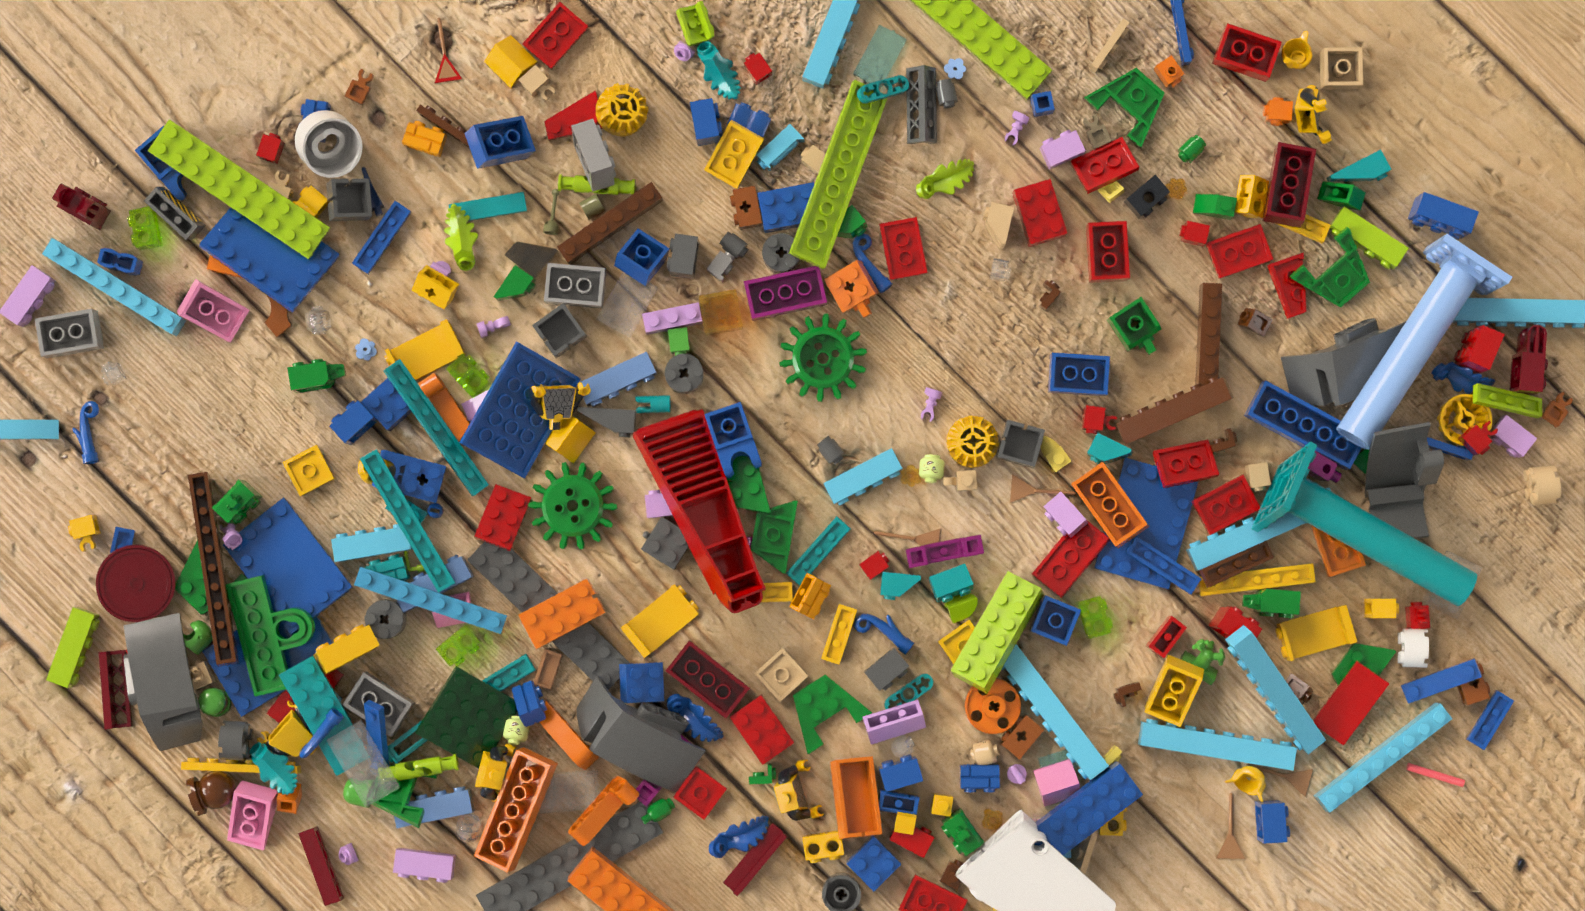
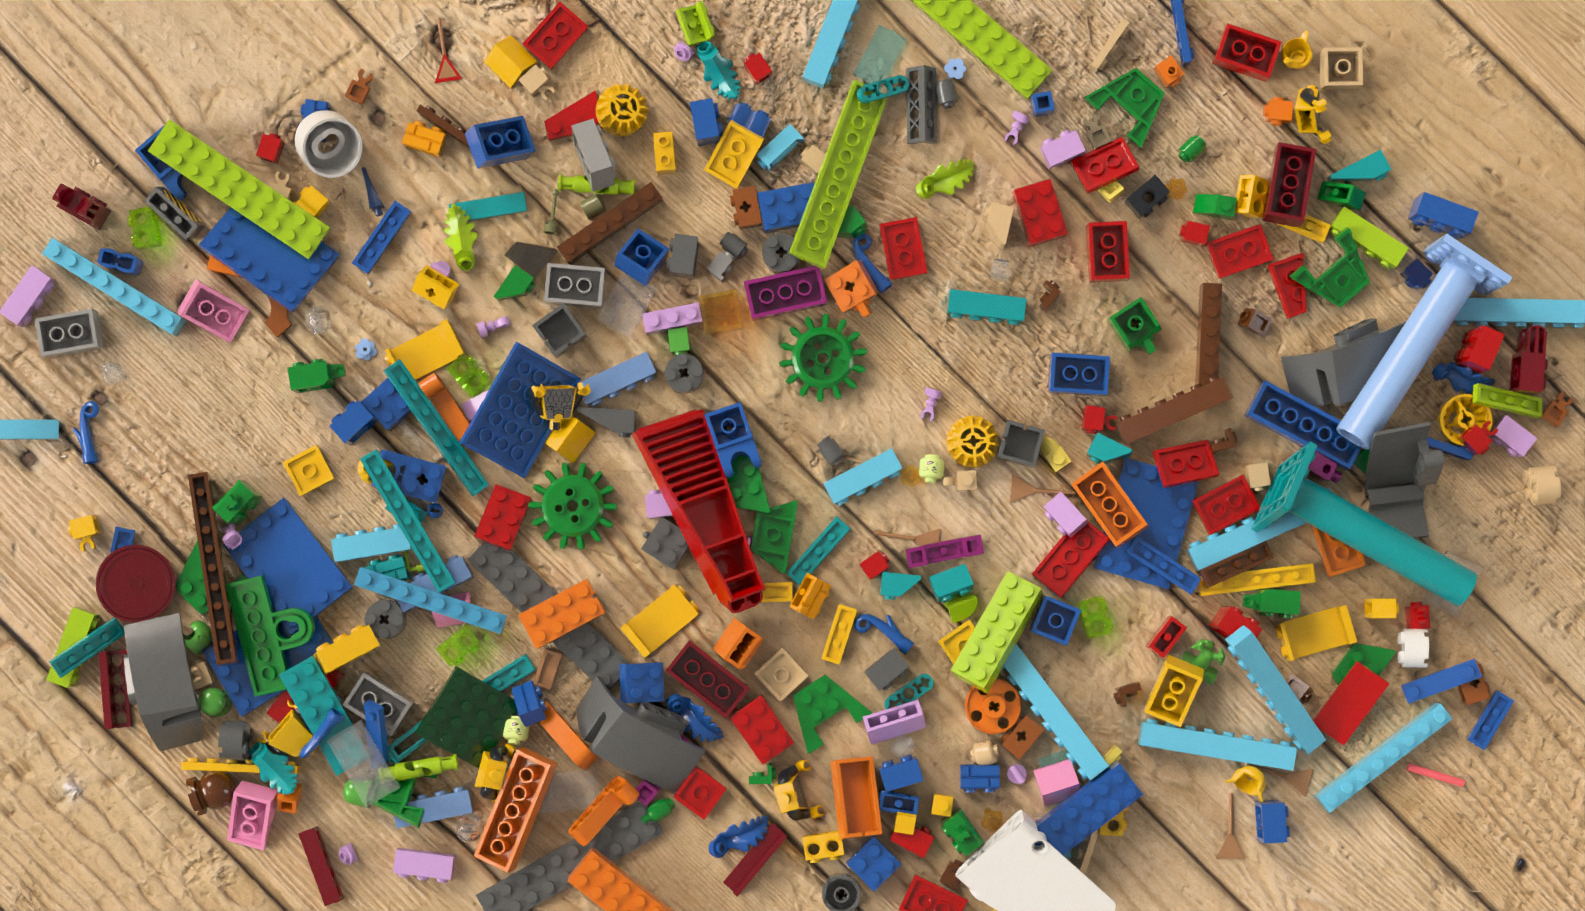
dark grey piece [326,179,372,221] -> none
teal hinge [635,395,671,413] -> none
none -> teal tile [49,617,125,678]
none -> yellow brick [653,132,676,175]
none -> orange brick [712,617,763,669]
none -> teal brick [947,289,1027,326]
none -> clear blue brick [1400,258,1433,290]

